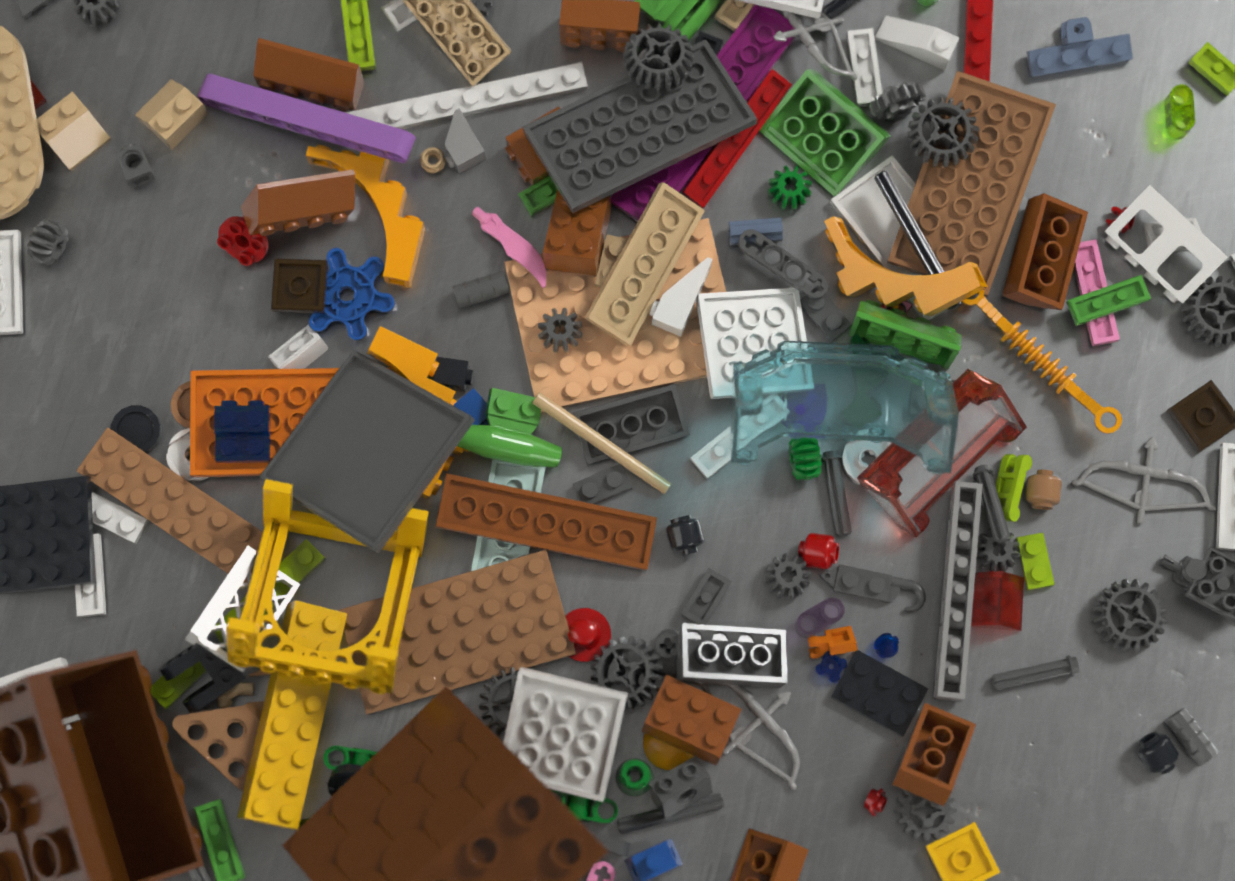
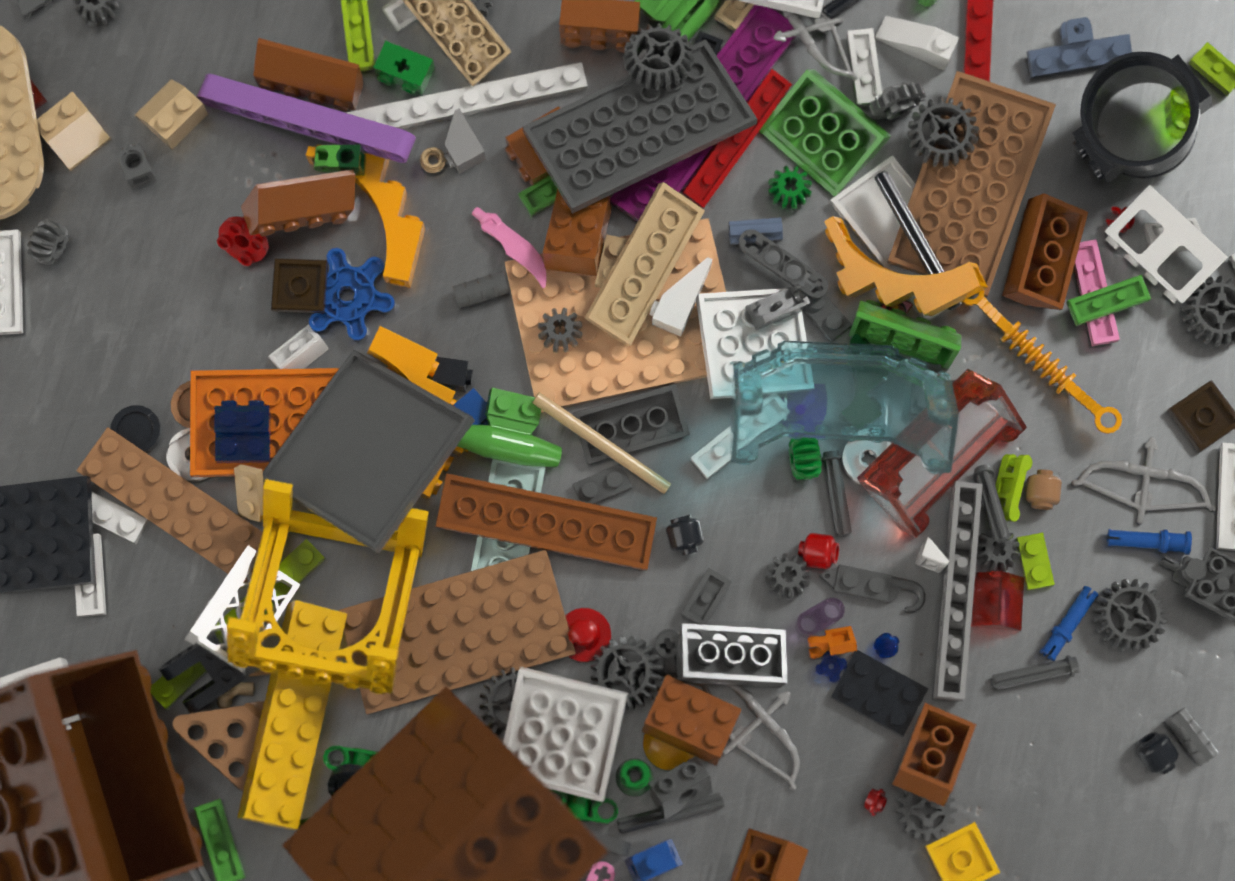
none -> tan plate [234,464,264,522]
none -> leg [314,145,366,176]
none -> green brick [373,40,435,95]
none -> dark grey hinge [745,284,810,331]
none -> white slope [915,537,949,573]
none -> blue pin [1040,586,1099,661]
none -> black cylinder [1072,51,1212,183]
none -> blue pin [1107,529,1192,555]

